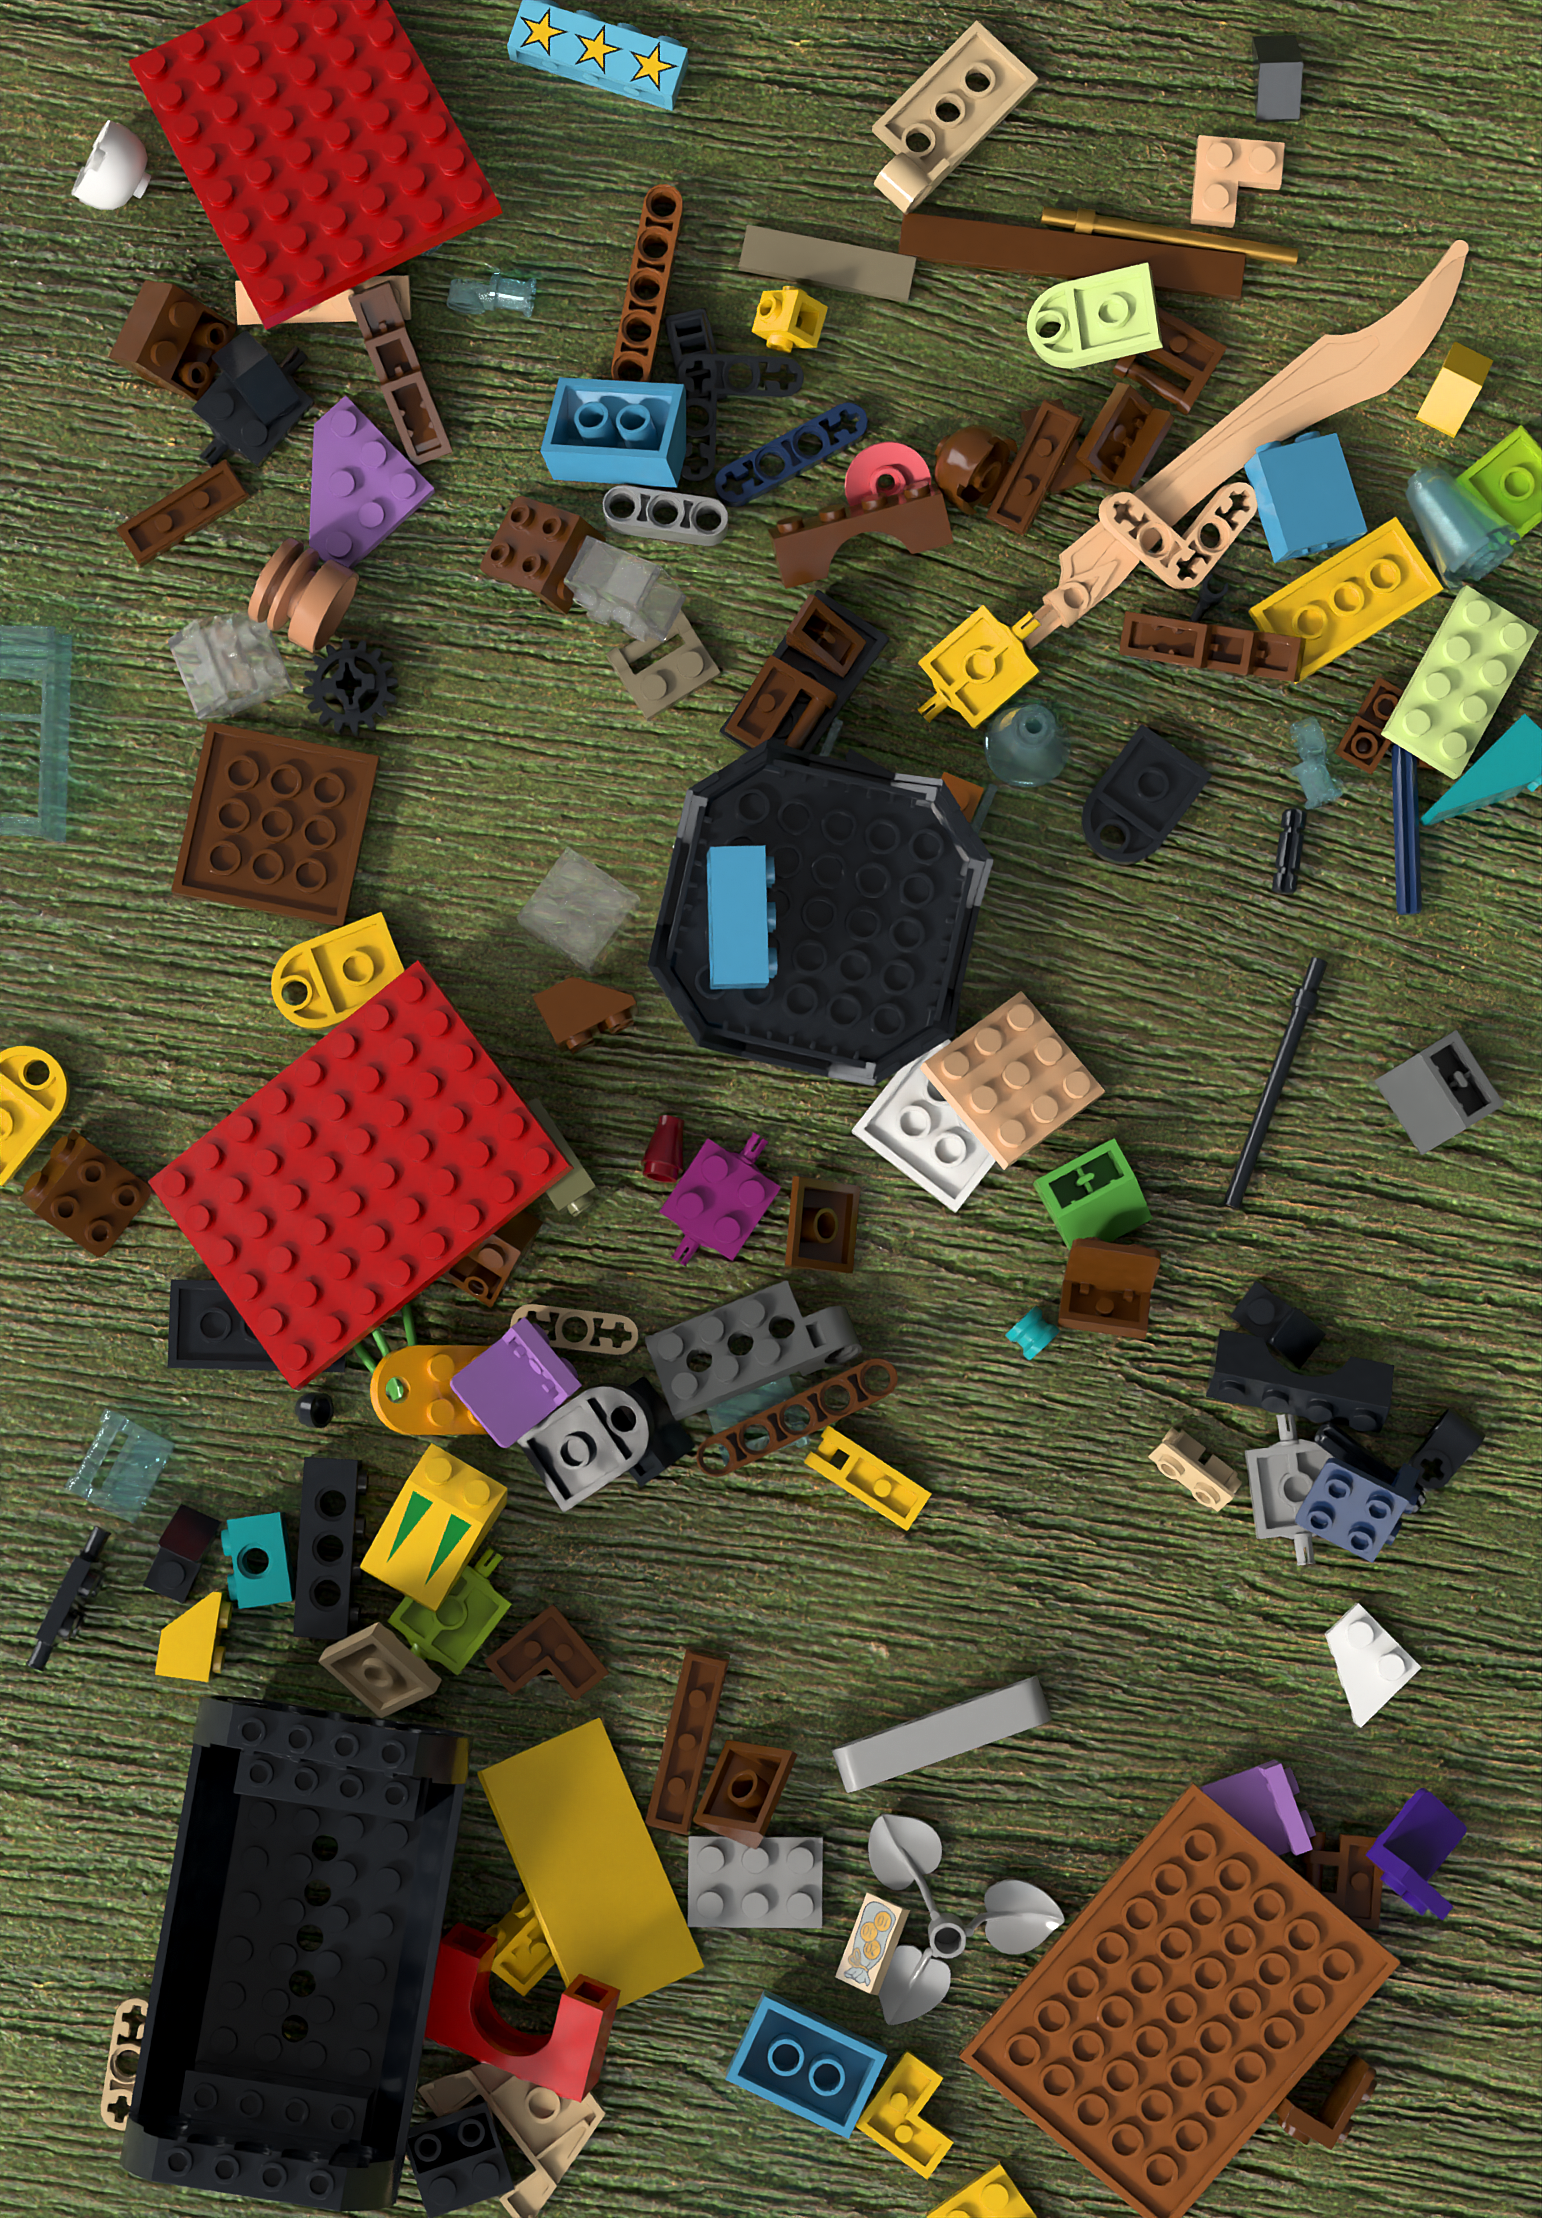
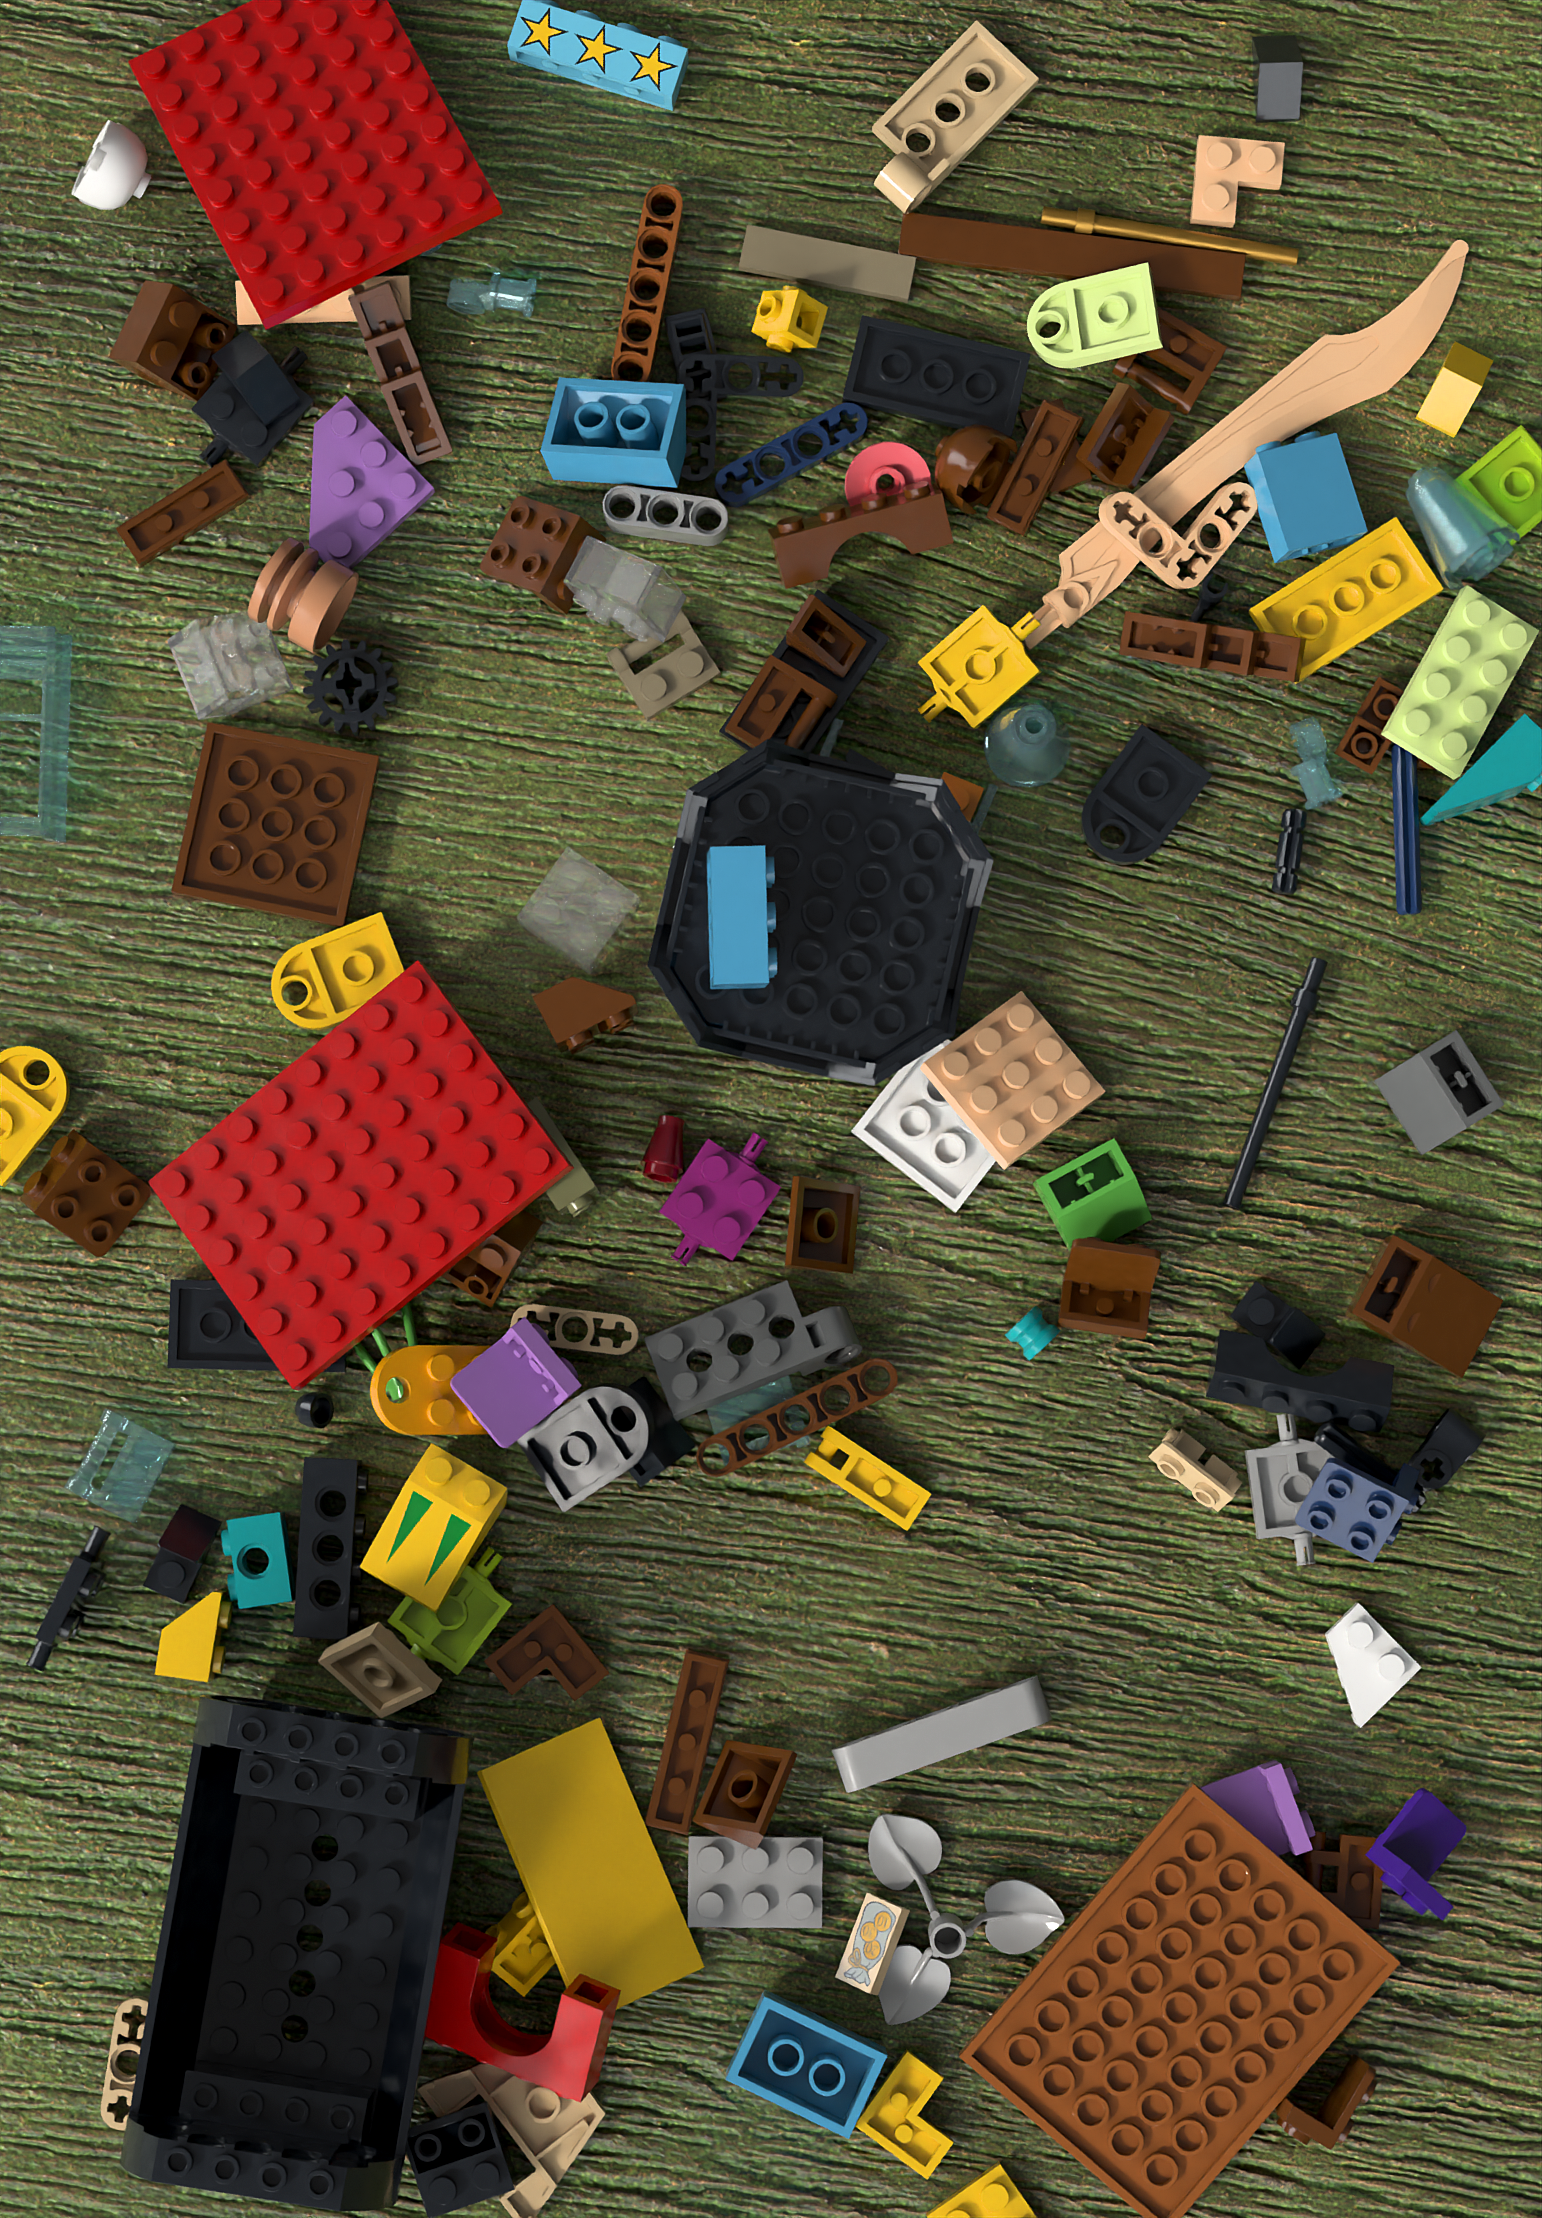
none -> black plate [842,315,1031,437]
none -> reddish brown slope [1344,1235,1503,1378]

